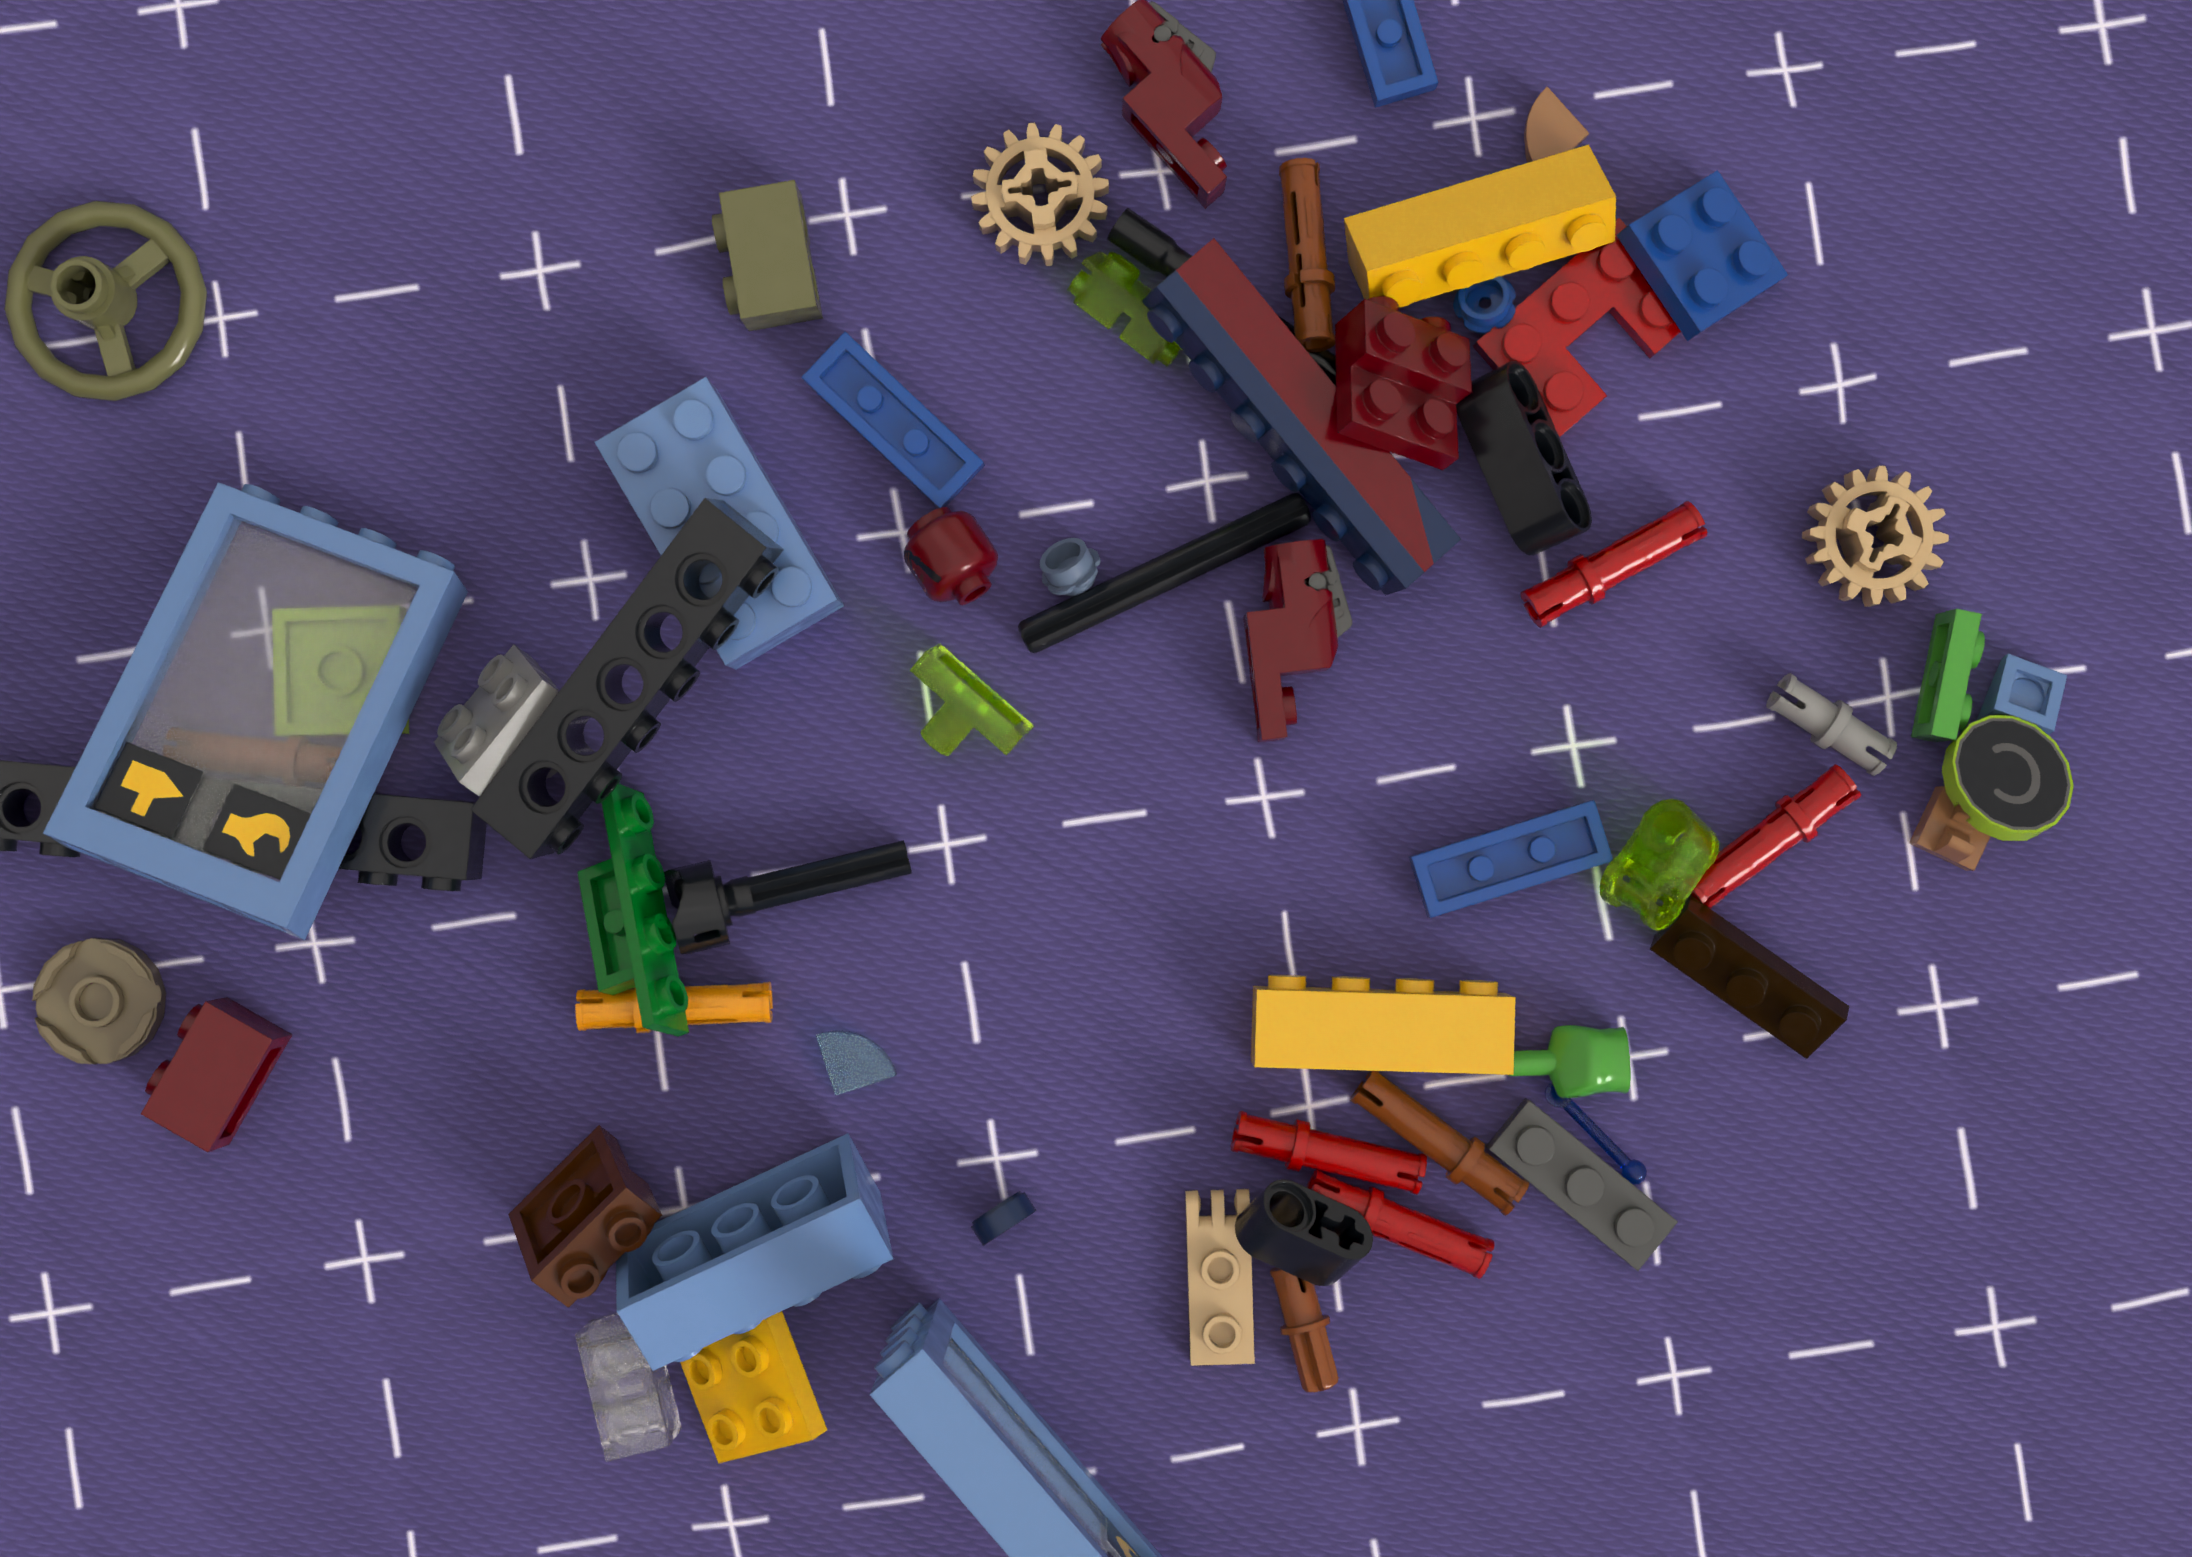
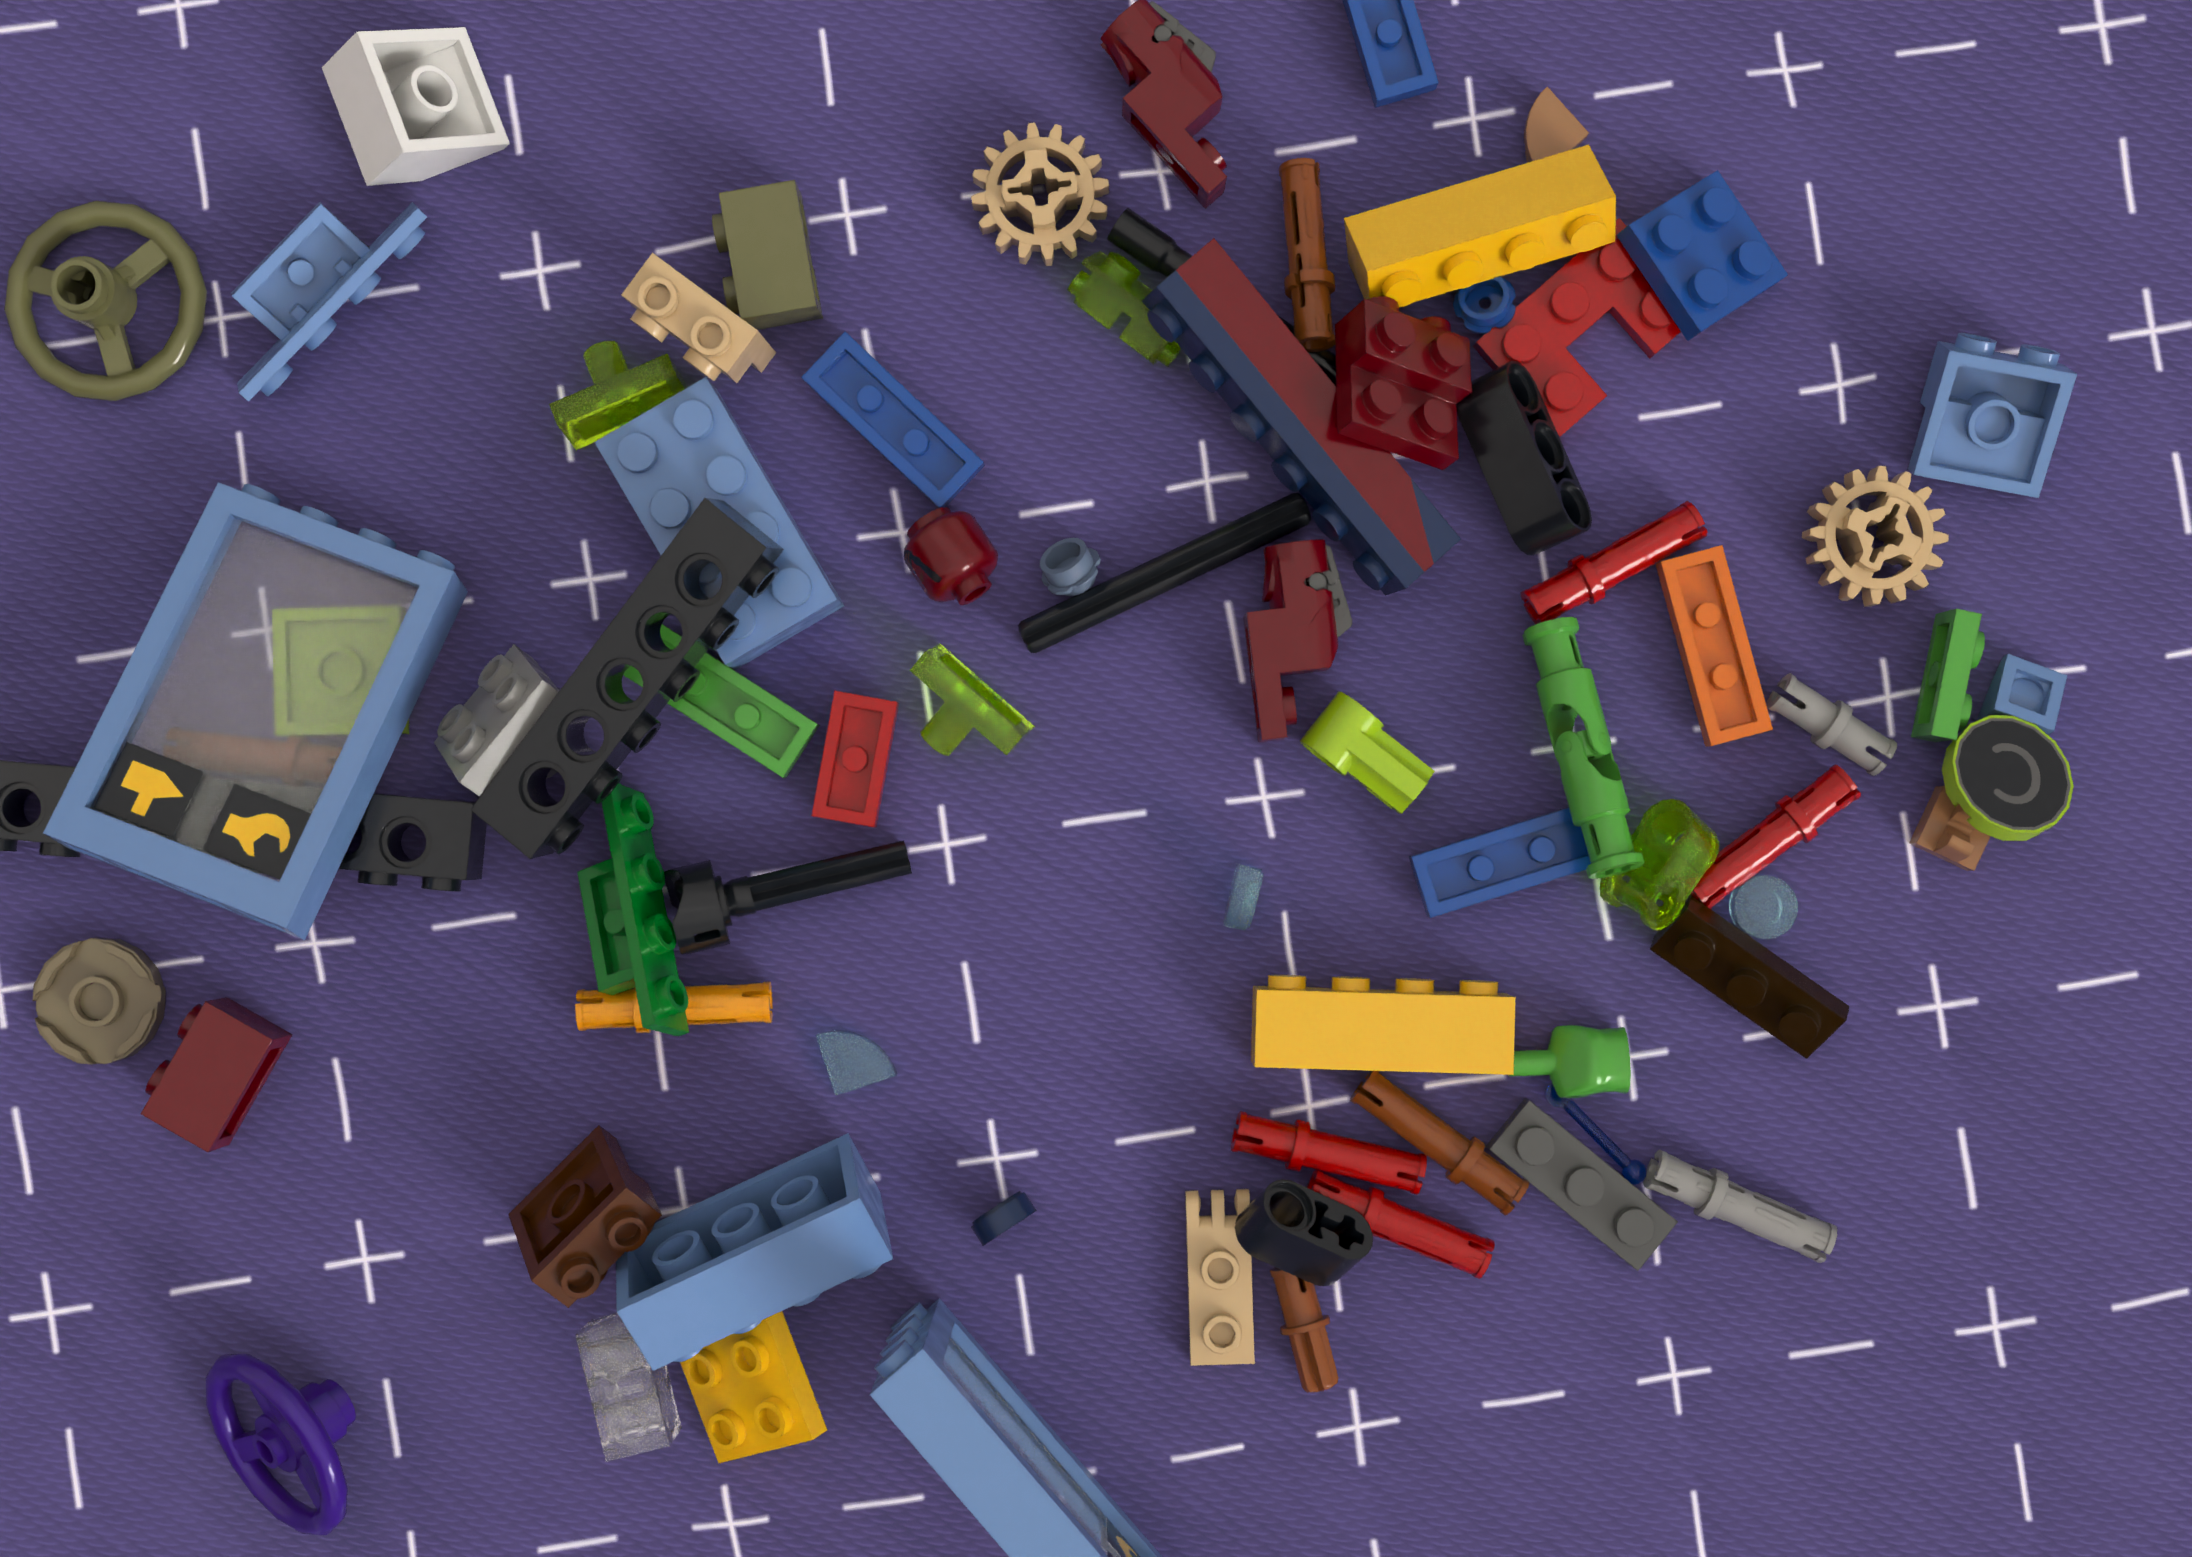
none -> dark purple piece [206,1354,356,1535]
none -> medium blue bracket [231,202,427,402]
none -> white slope [322,27,510,186]
none -> clear neon green tile [549,341,687,450]
none -> tan plate [621,253,776,383]
none -> bright green plate [624,624,820,778]
none -> red plate [811,690,899,828]
none -> clear light blue tile [1223,863,1264,931]
none -> lime piece [1300,691,1435,814]
none -> bright green piece [1522,617,1645,879]
none -> light grey pin [1643,1150,1837,1263]
none -> orange plate [1655,545,1773,747]
none -> clear light blue tile [1729,875,1798,939]
none -> medium blue plate [1908,333,2077,498]

